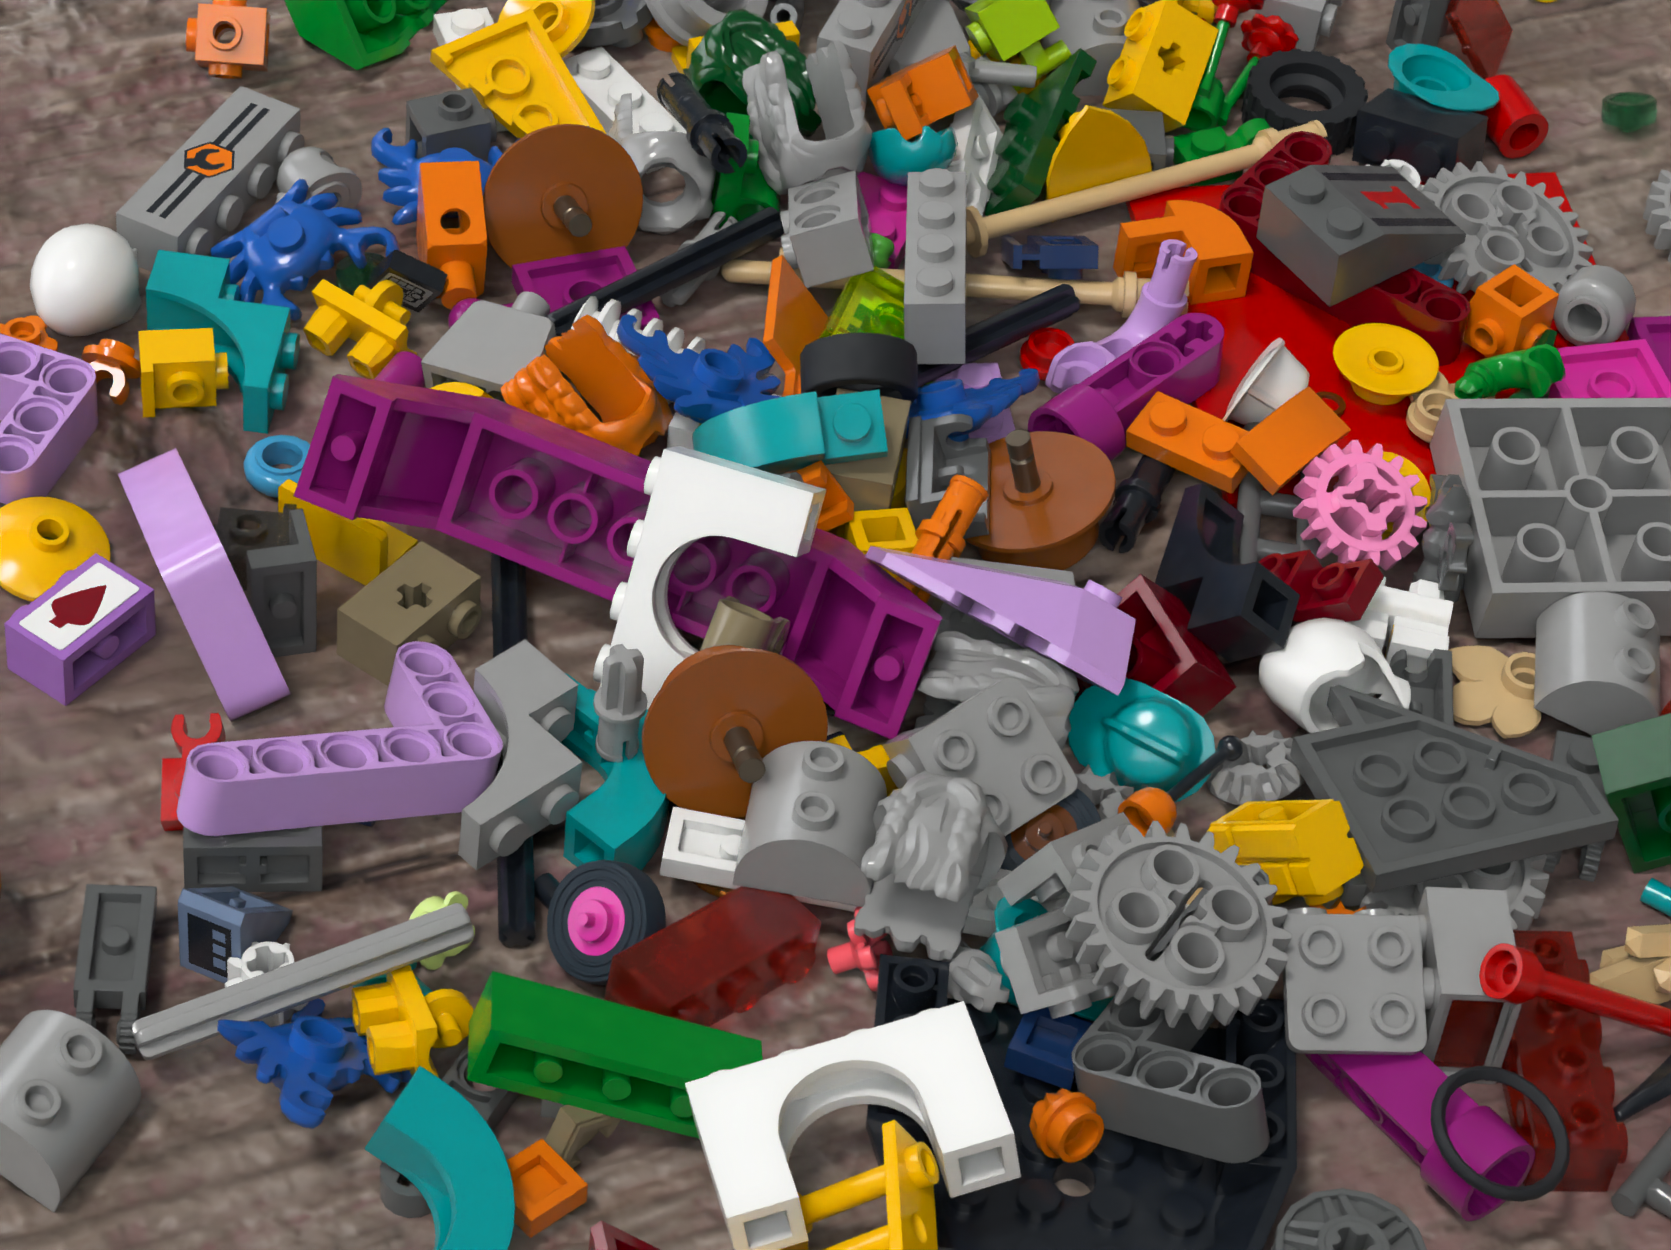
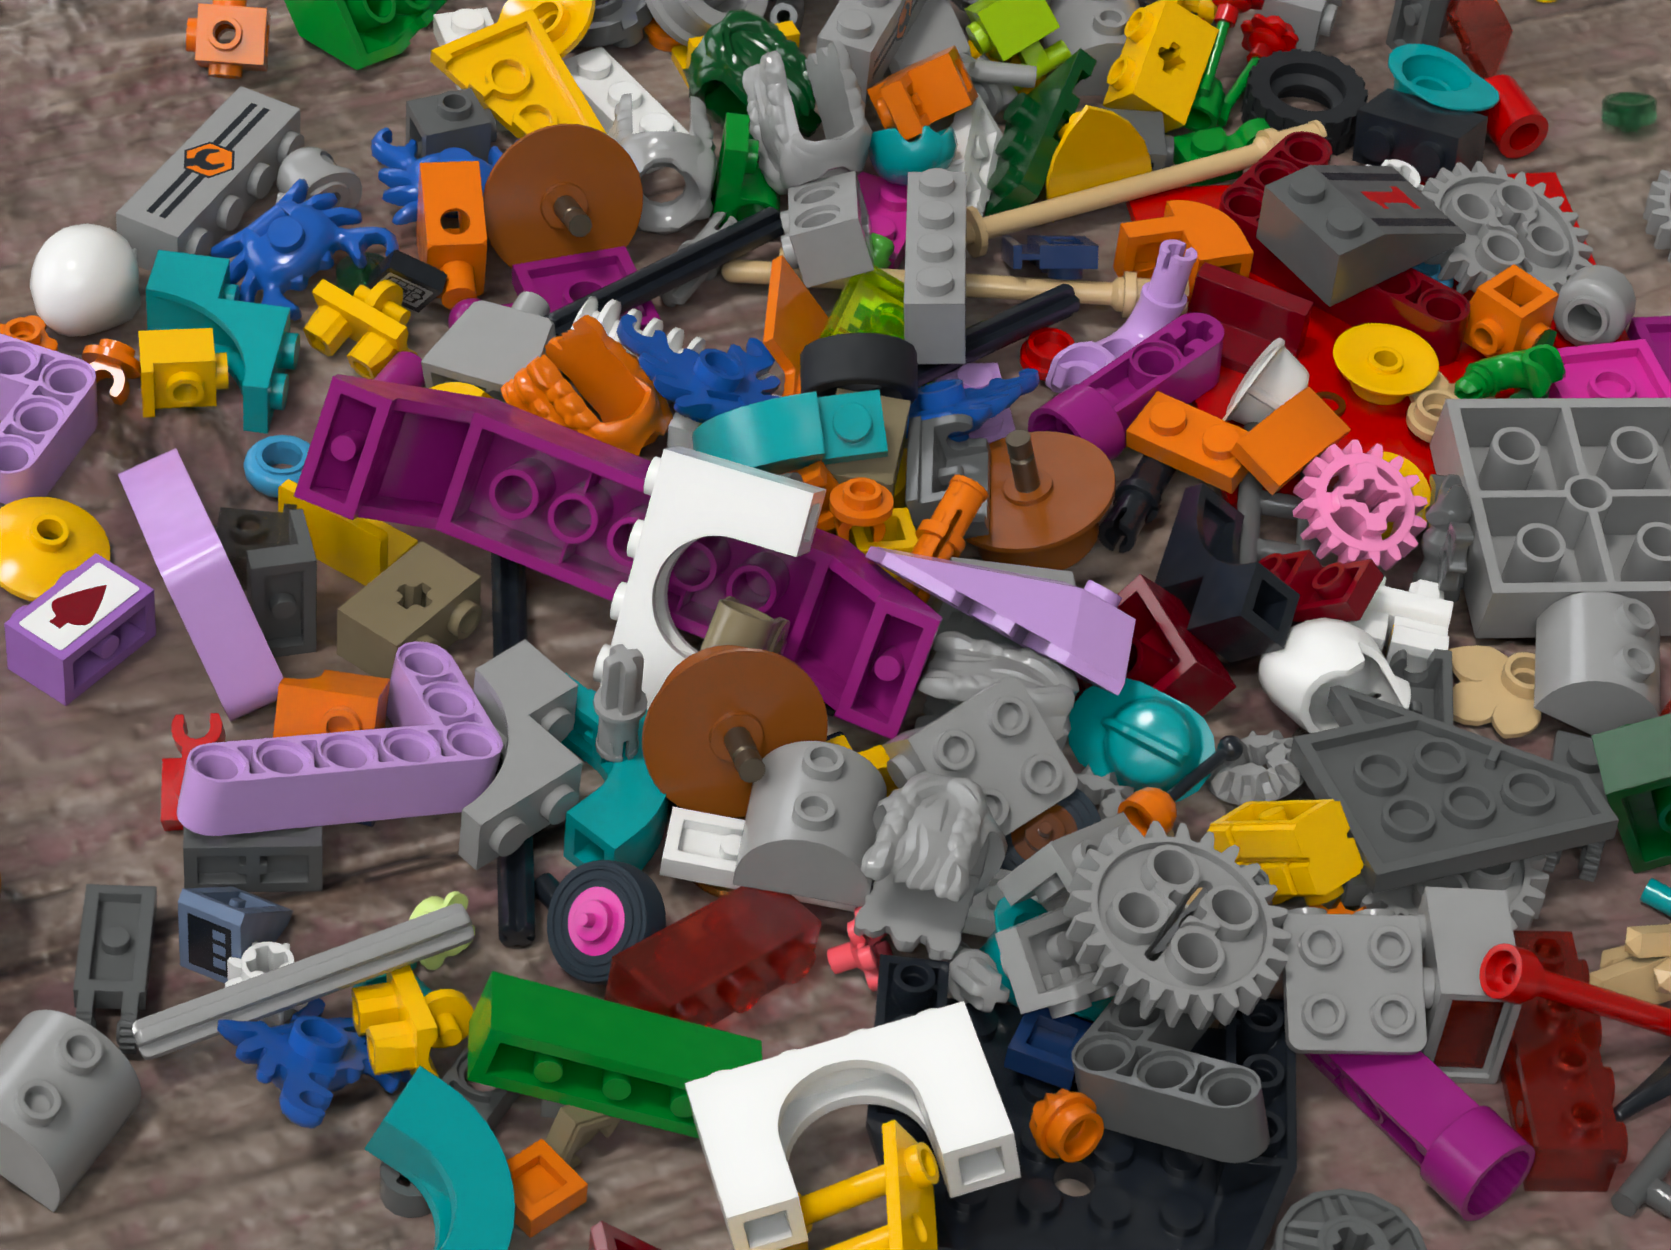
black pin [656,72,747,174] -> none
black tyre [1430,1066,1570,1202] -> none
none -> orange brick [273,670,390,738]
none -> orange plate [829,477,894,542]
none -> dark red panel [1188,262,1314,375]

